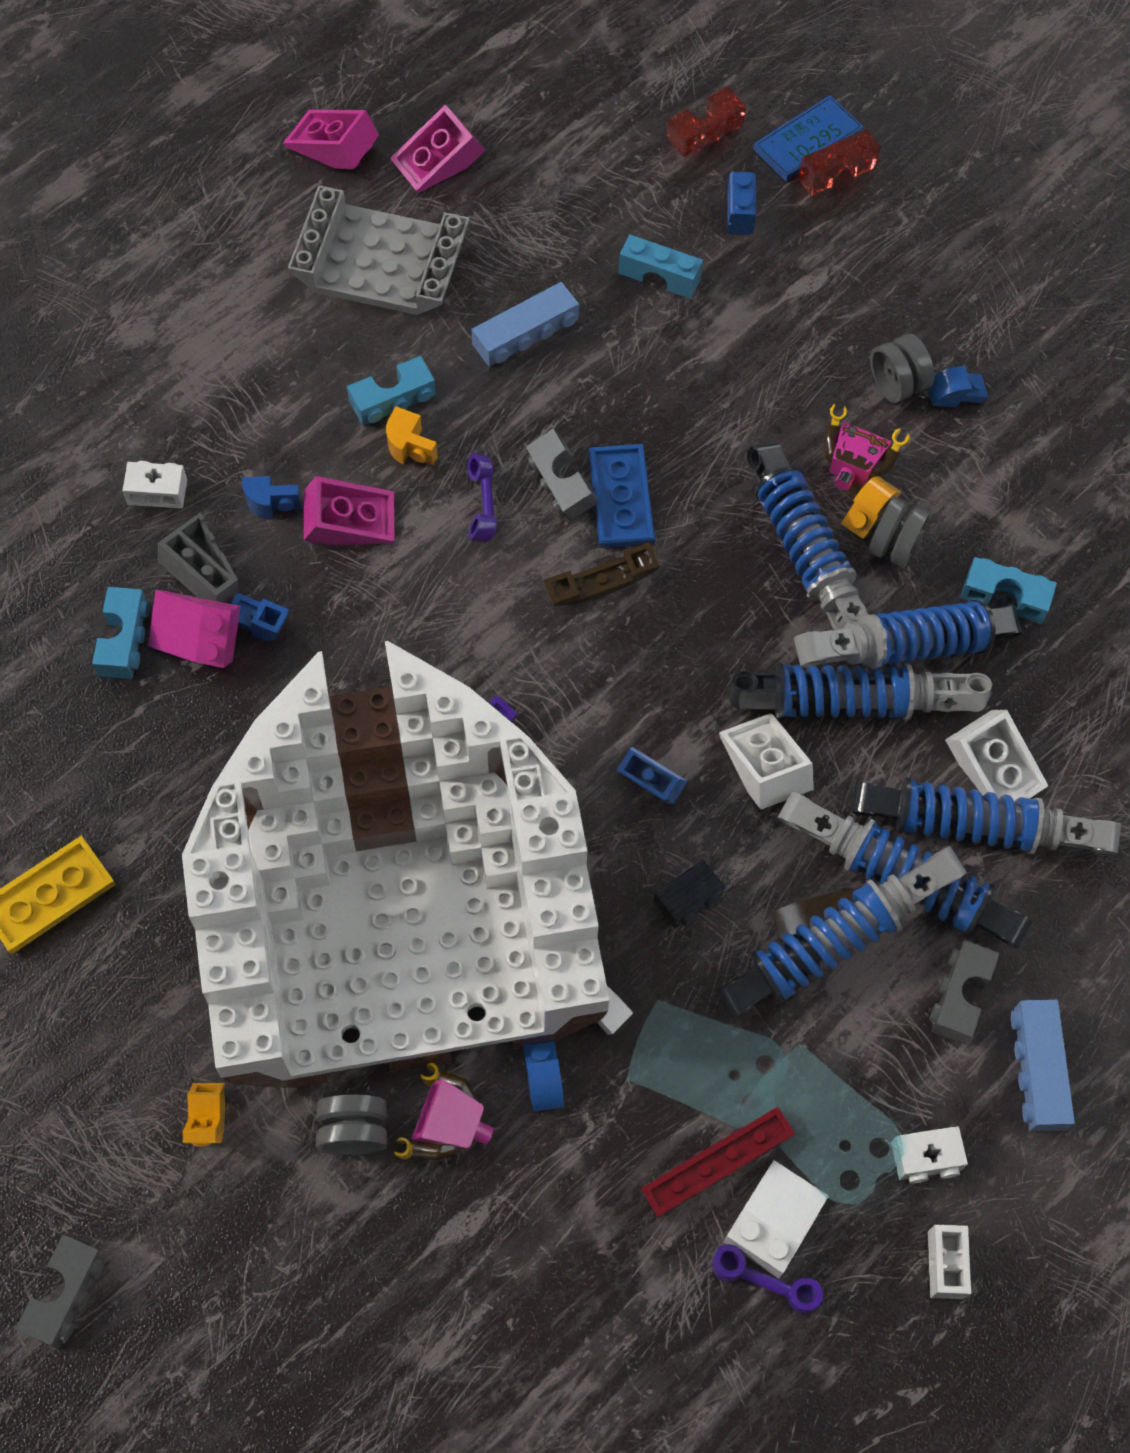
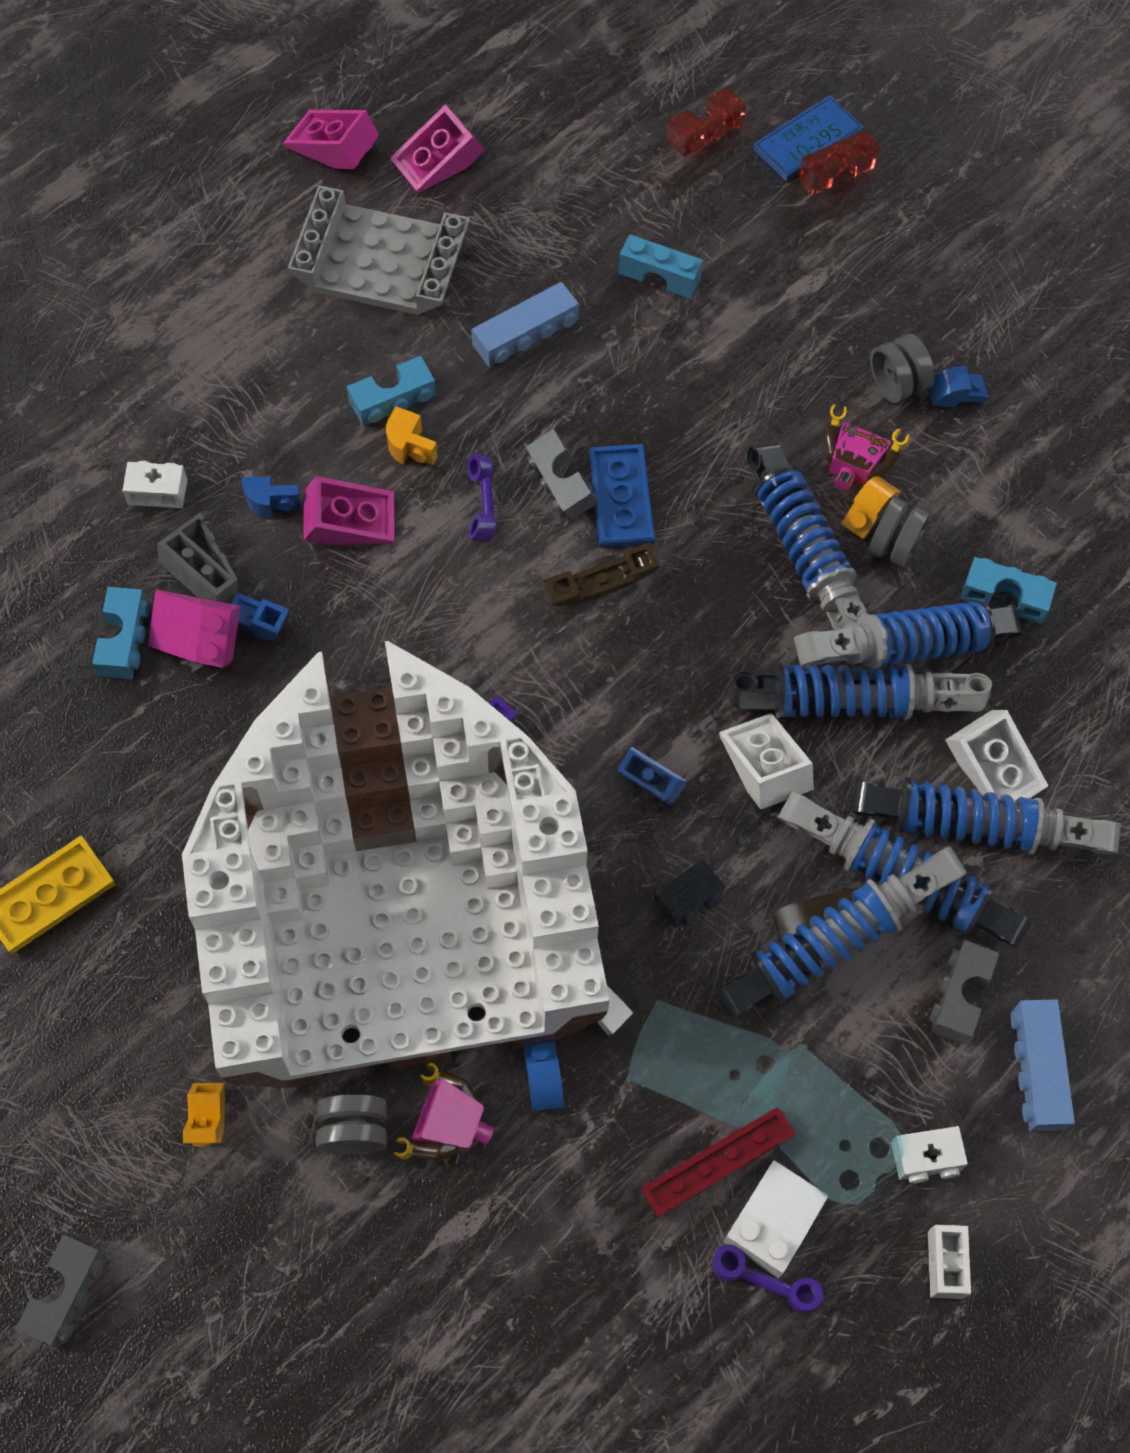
blue brick [727,172,756,234] -> none

